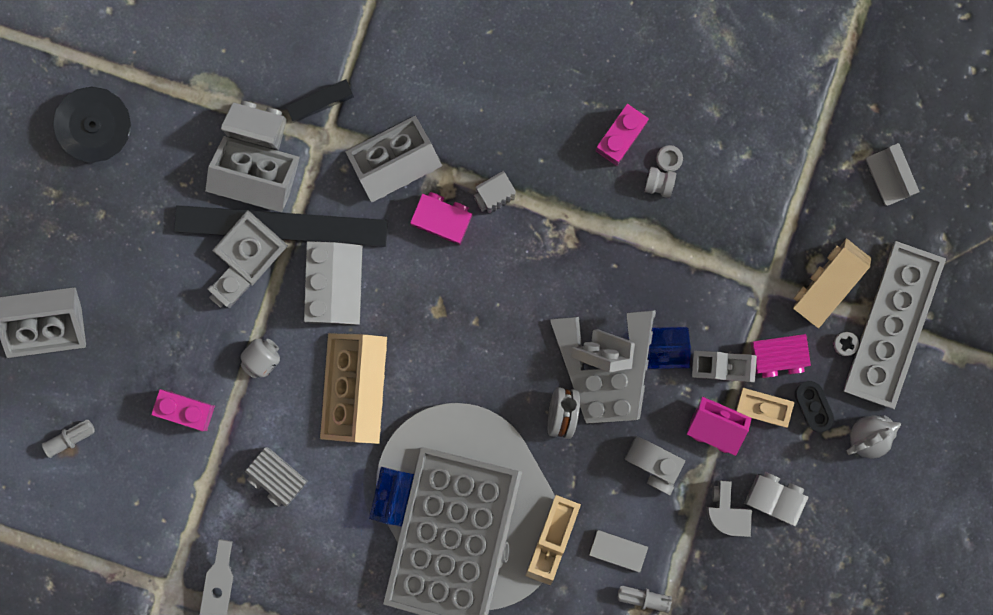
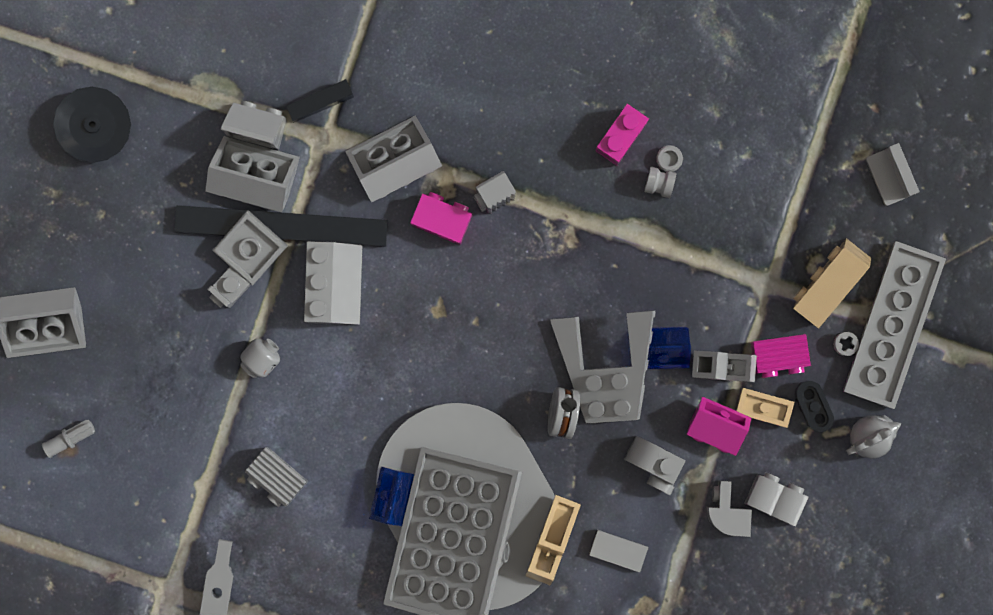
dark pink brick [151,389,215,431] -> none
tan slope [320,333,387,444] -> none
light grey bracket [571,329,635,372] -> none
light grey axle [617,586,672,613] -> none

